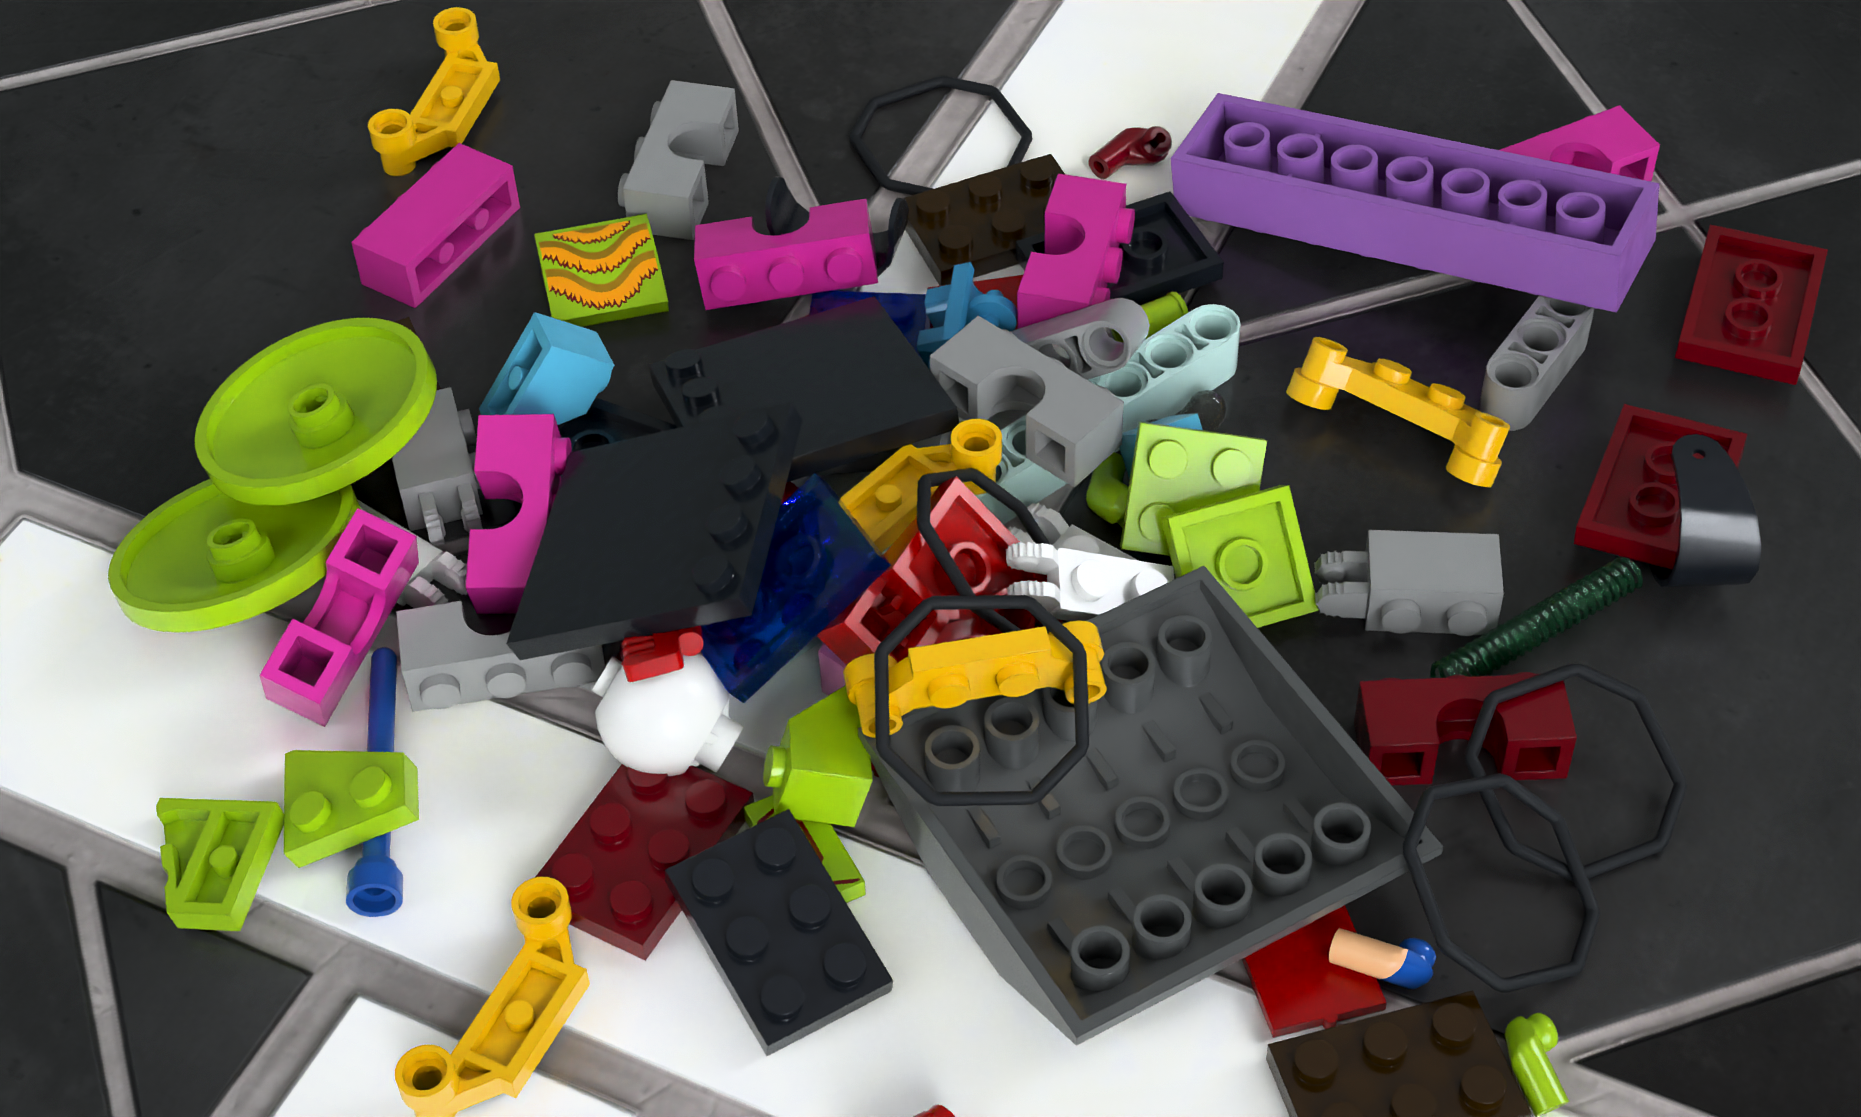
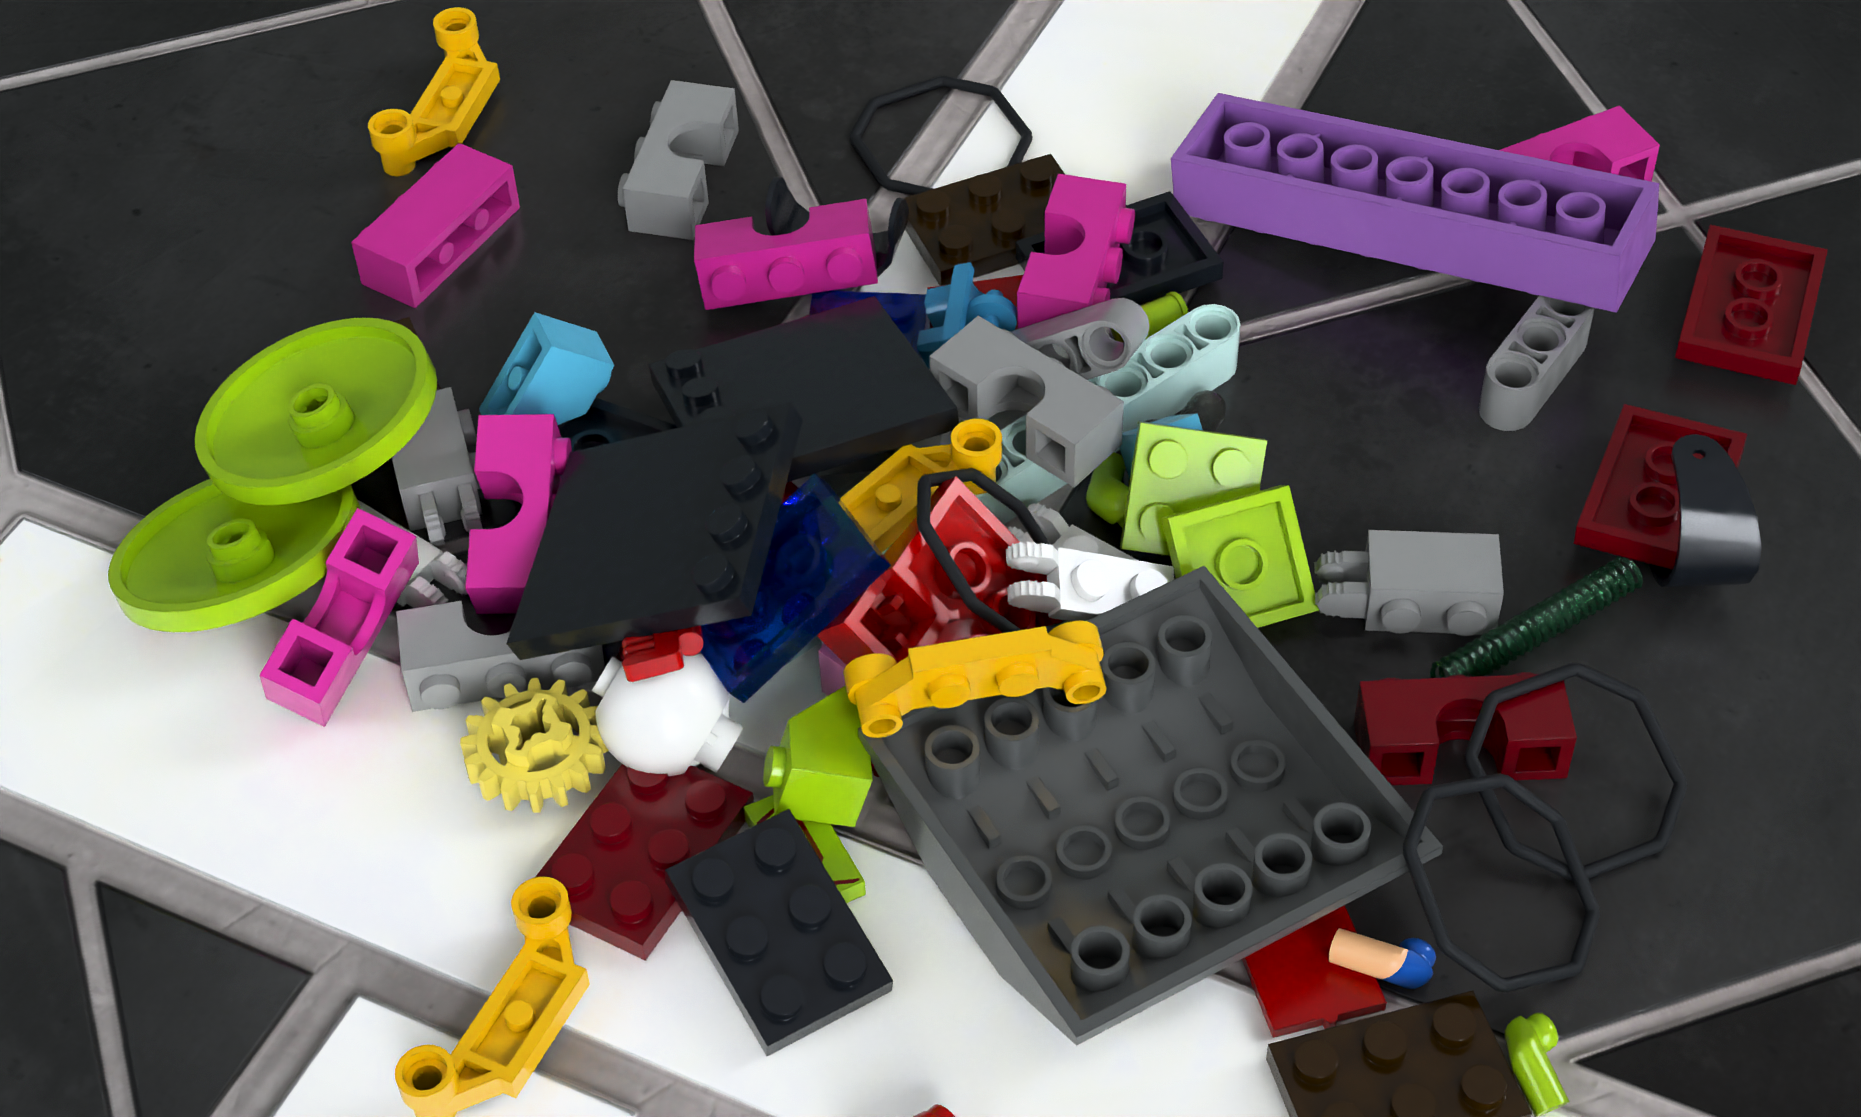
lime wing [156,798,284,931] -> none
lime wing [284,750,419,868] -> none
blue piece [346,647,403,917] -> none
slope [534,214,669,327] -> none
black piece [874,595,1090,806] -> none
dark red arm [1088,126,1172,179] -> none
yellow plate [1286,337,1510,487] -> none
none -> light yellow gear [460,678,609,813]

